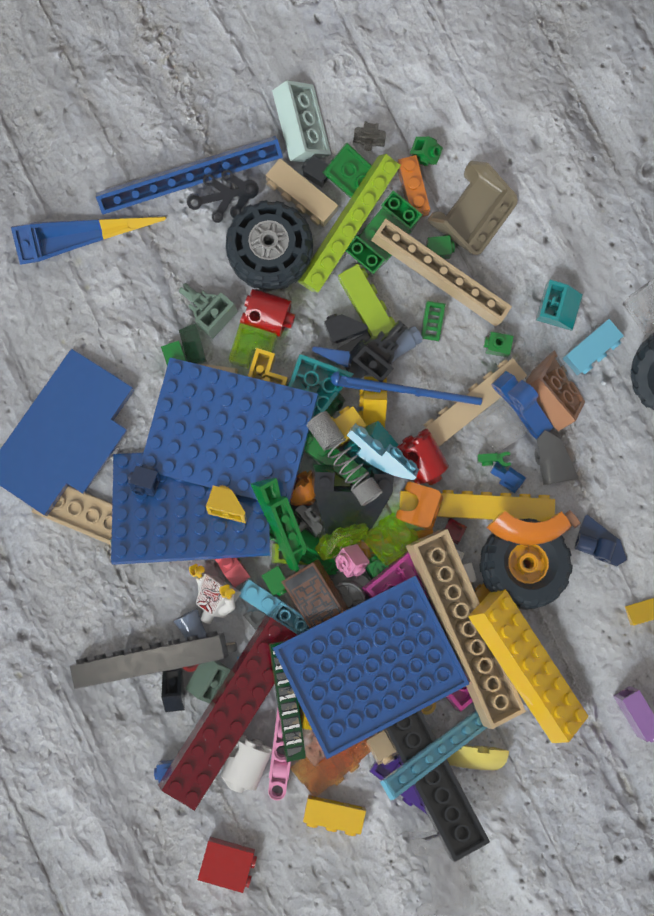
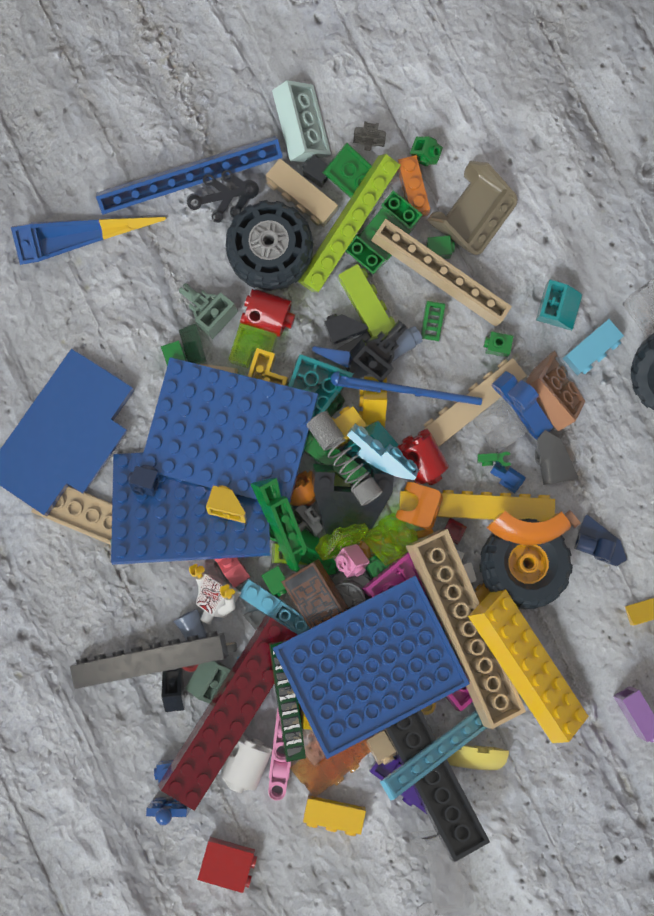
none -> blue plate [146,797,191,825]

